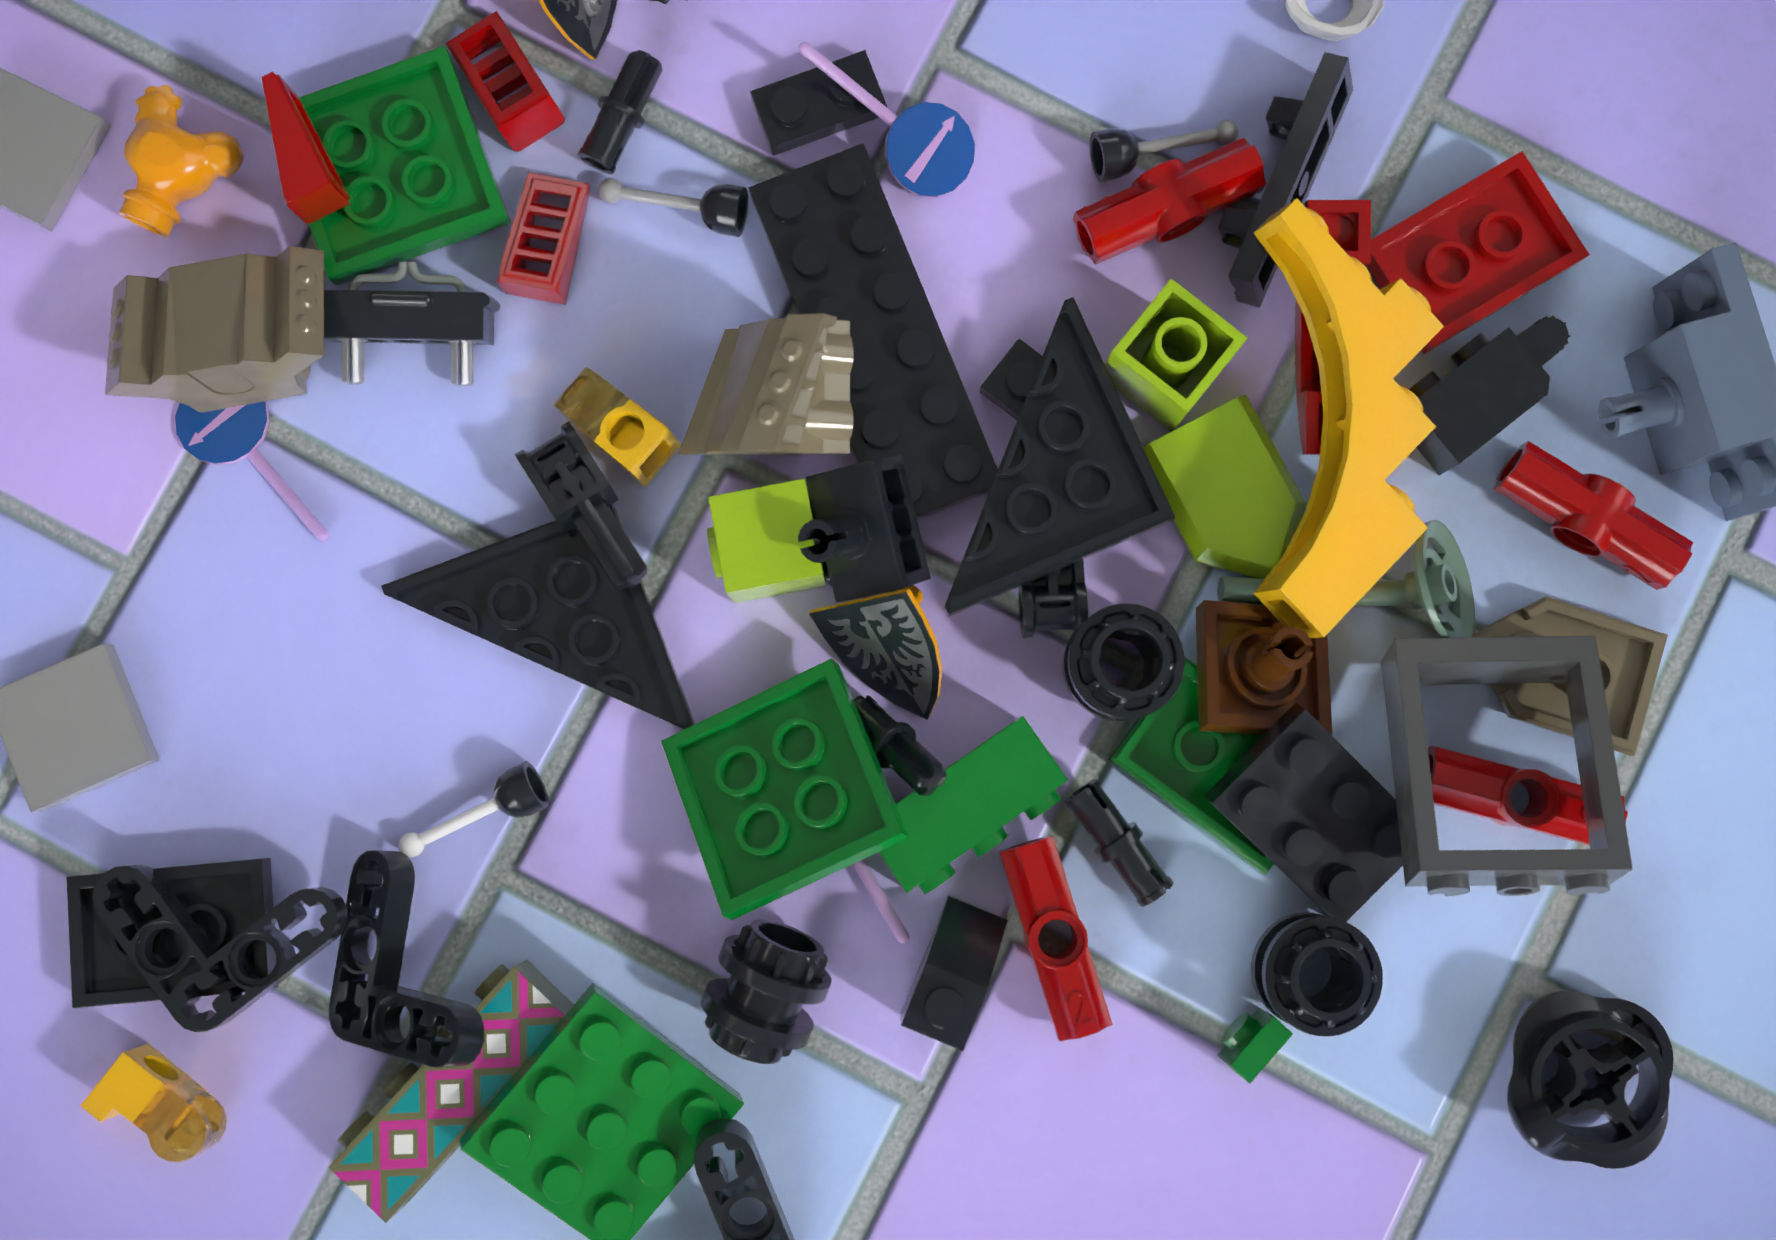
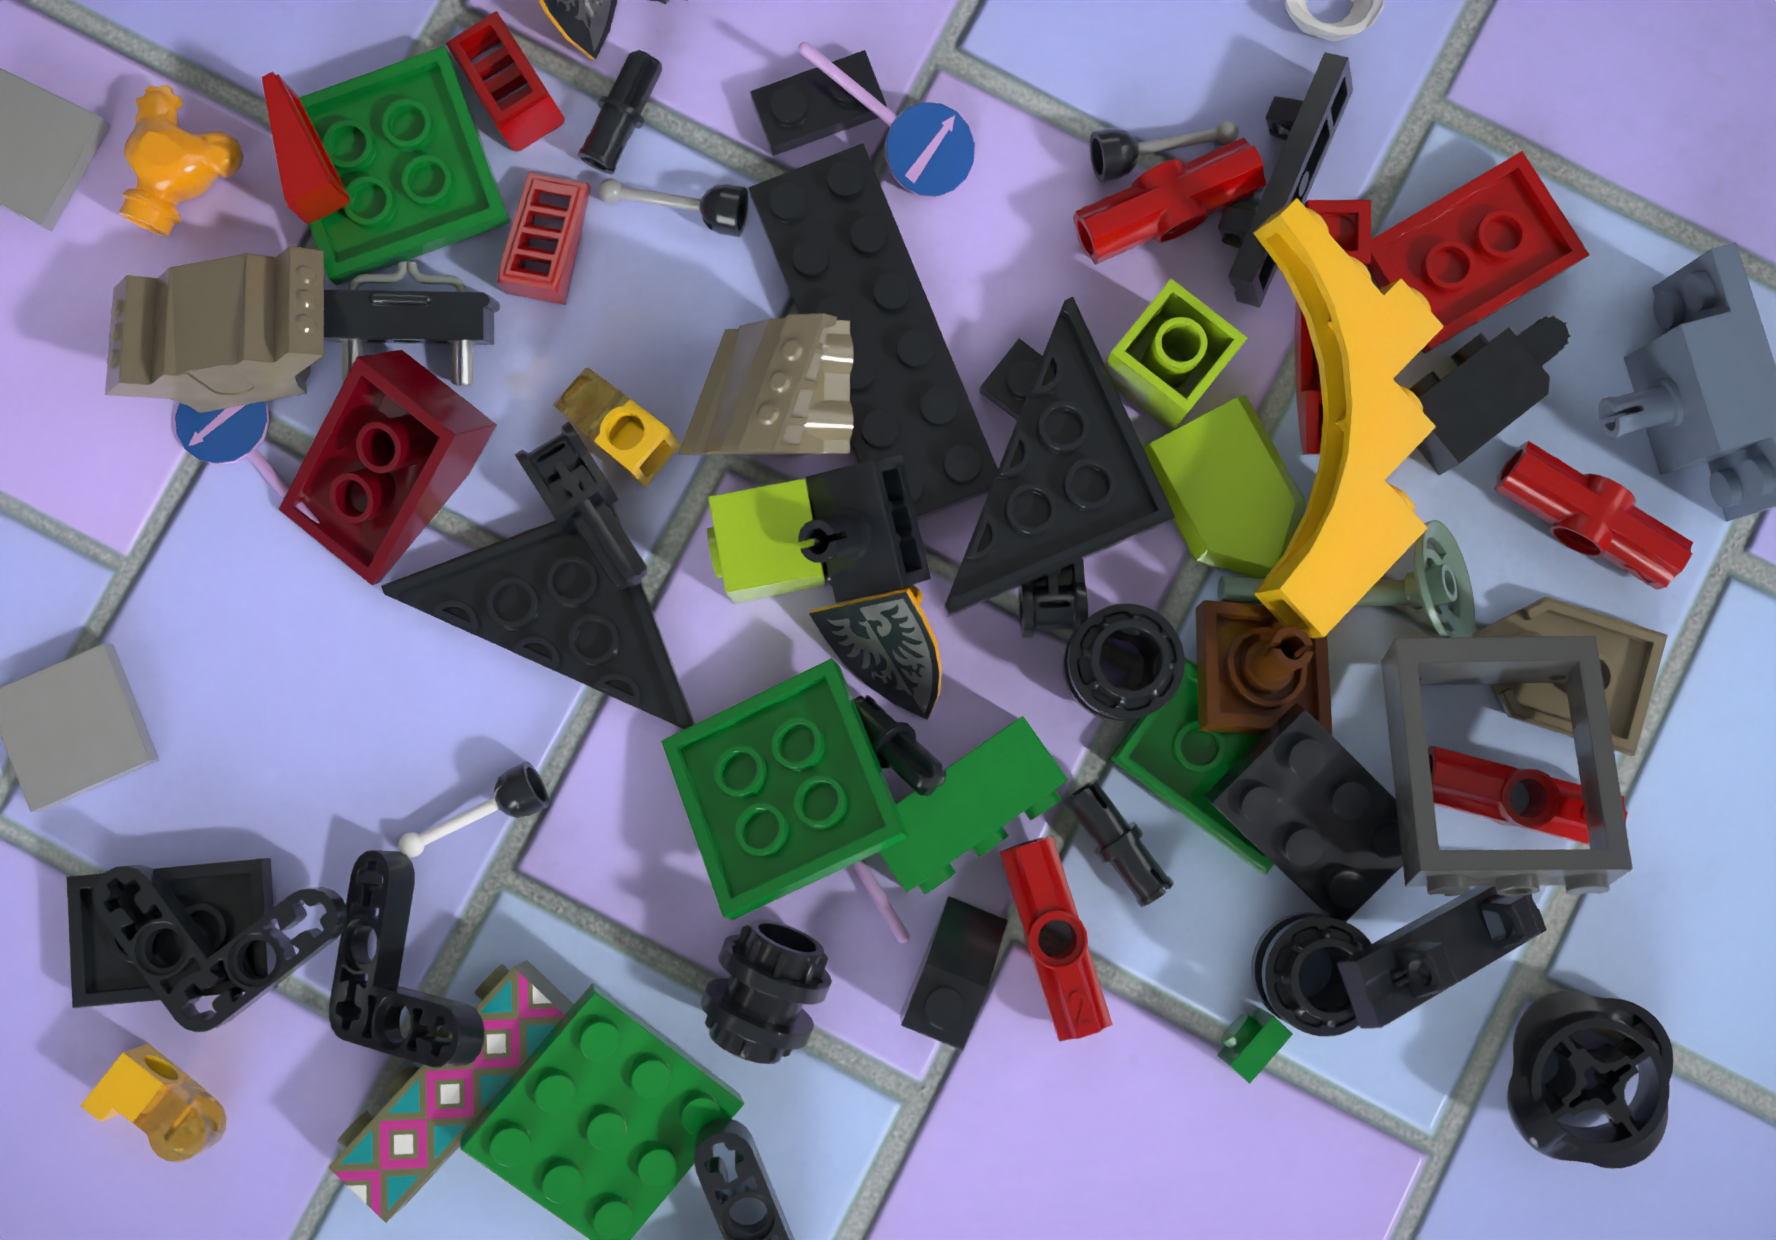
none -> dark red slope [278,350,497,586]
none -> black hinge [1337,886,1547,1029]

